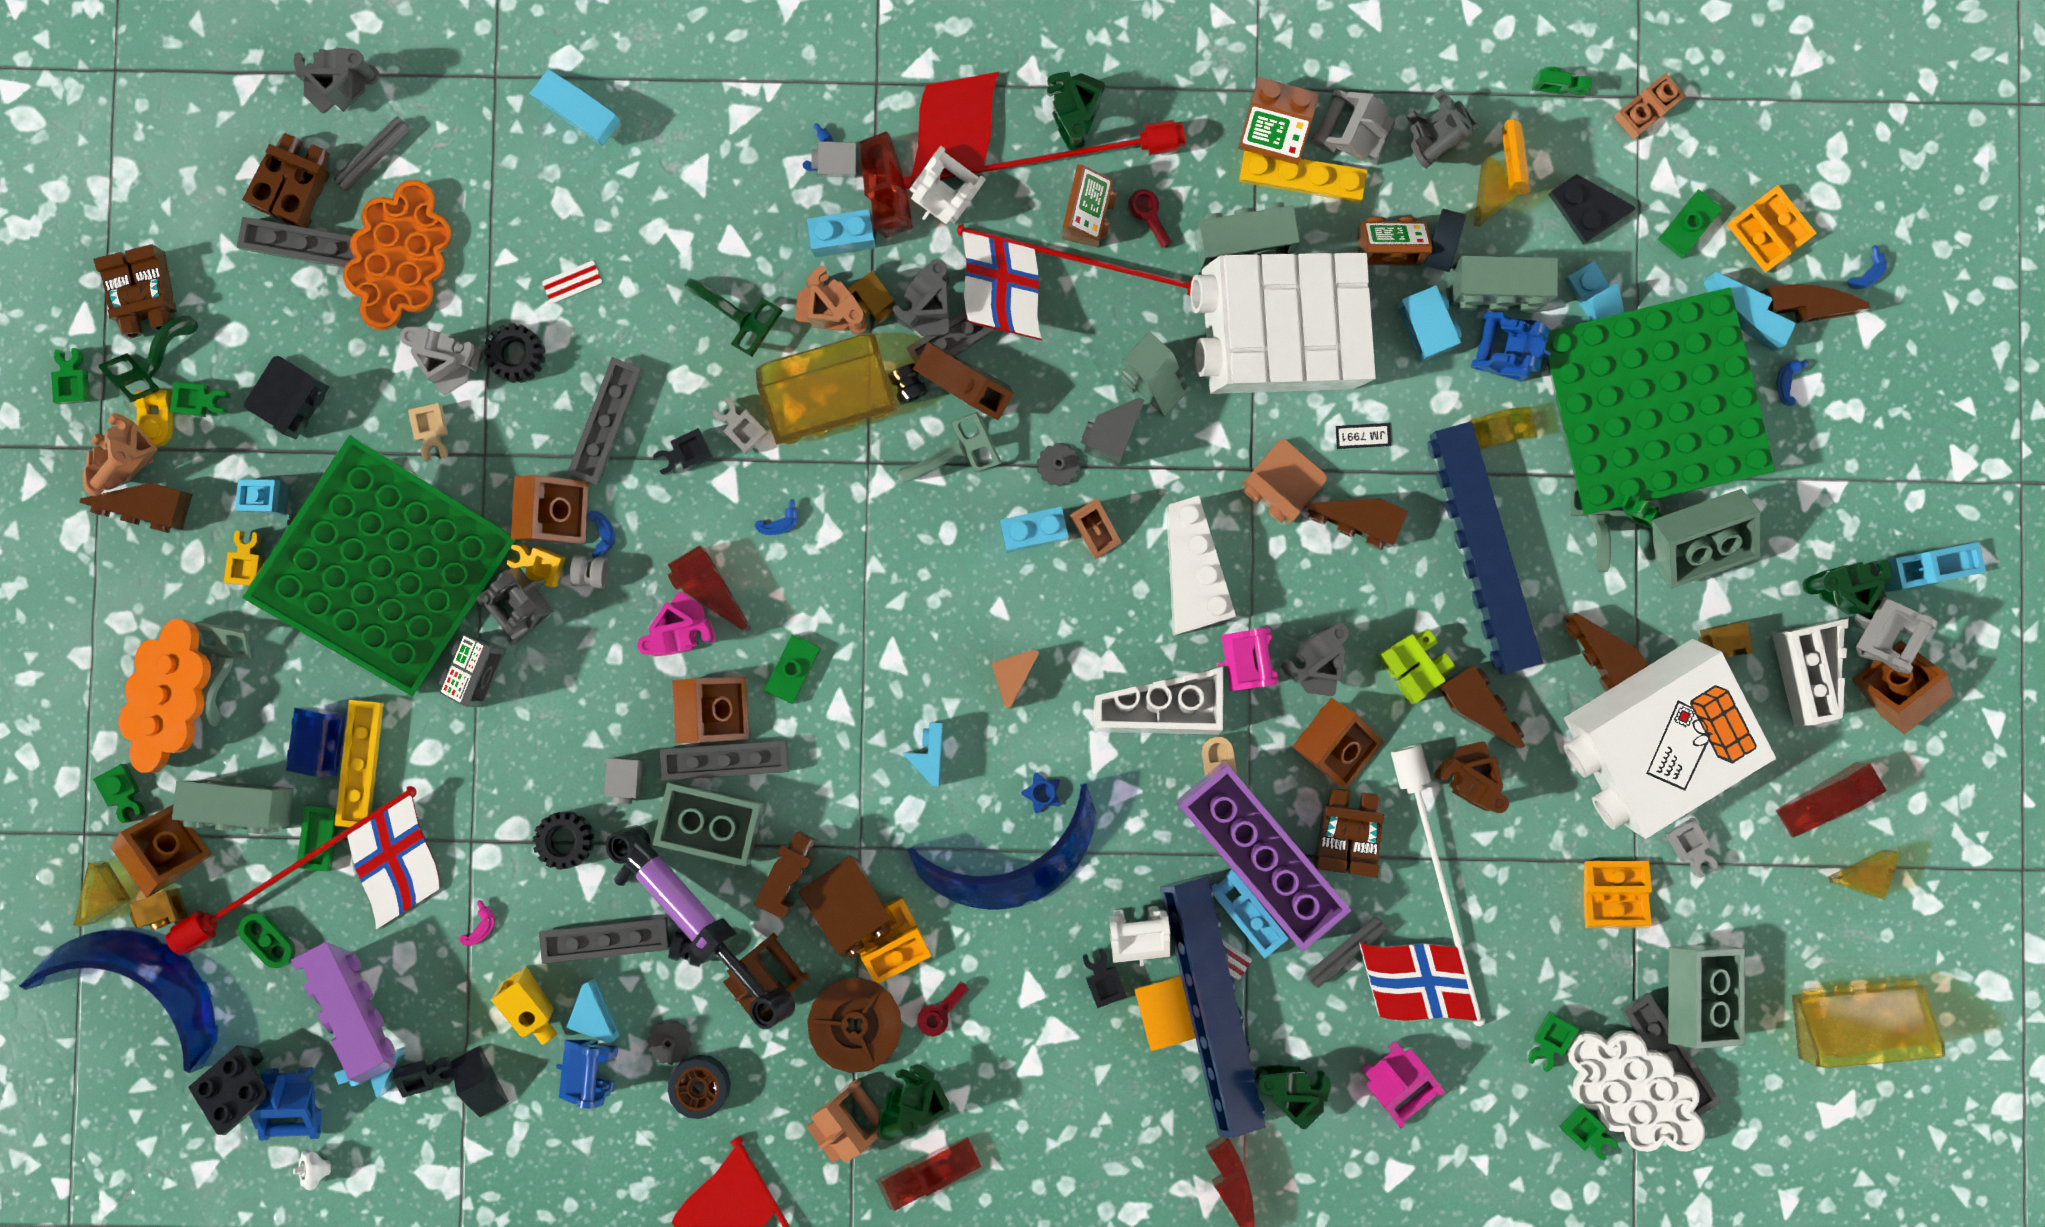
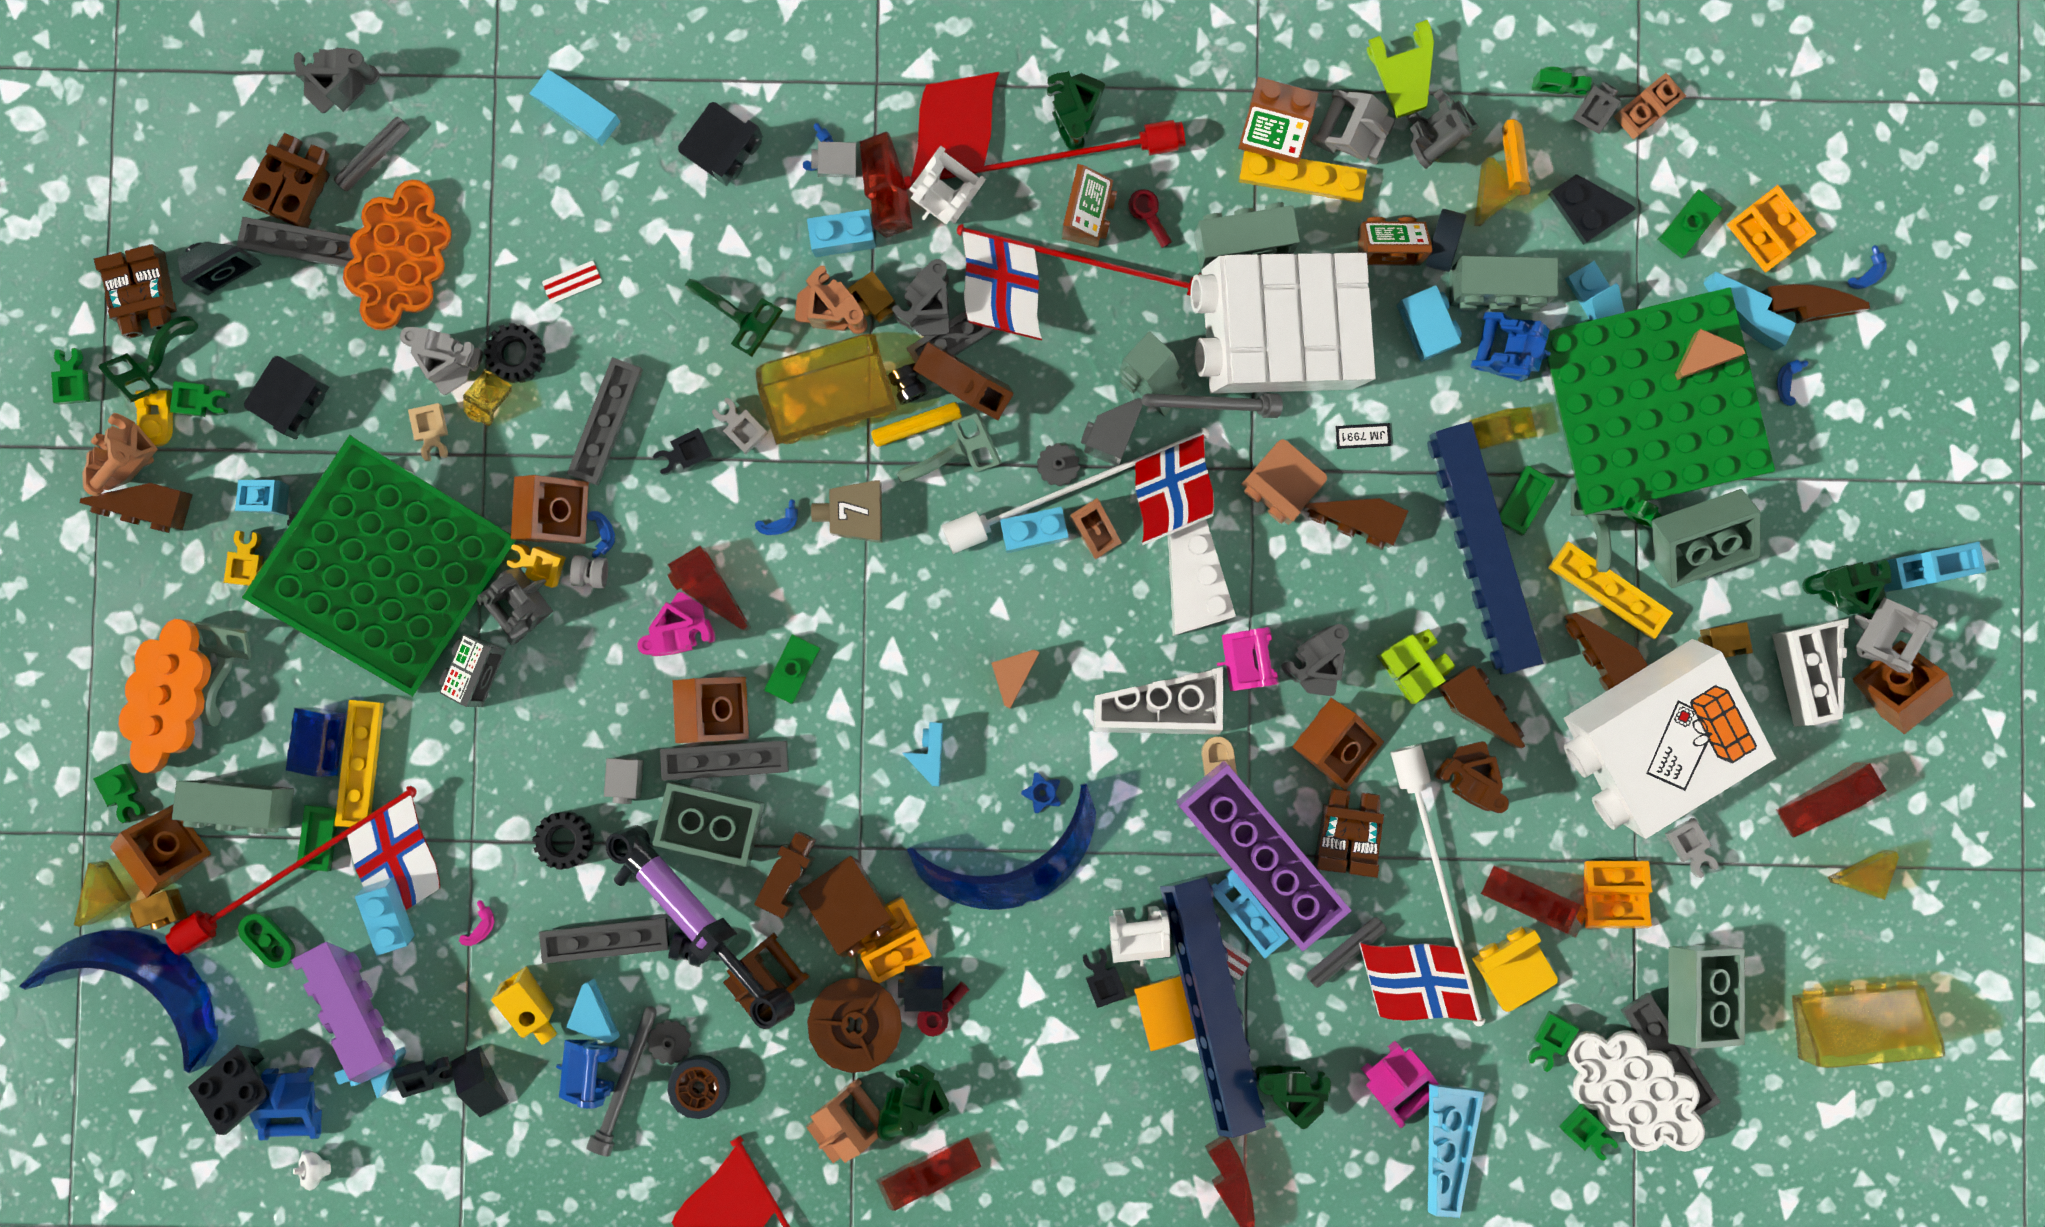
none -> black slope [177,242,262,296]
none -> medium azure brick [355,877,415,956]
none -> clear yellow bracket [463,369,512,426]
none -> dark grey piece [586,1006,657,1157]
none -> black bracket [678,102,763,186]
none -> dark tan torso [811,480,882,543]
none -> yellow axle [871,402,962,447]
none -> black brick [898,966,944,1012]
none -> flag [941,428,1214,554]
none -> dark grey piece [1142,393,1283,418]
none -> lime flag [1366,20,1434,119]
none -> medium azure wing [1428,1084,1484,1218]
none -> yellow bracket [1472,926,1558,1012]
none -> clear red slope [1481,866,1589,938]
none -> green tile [1499,465,1555,536]
none -> yellow plate [1548,541,1673,639]
none -> dark grey bracket [1573,81,1621,134]
none -> nougat slope [1675,329,1745,380]

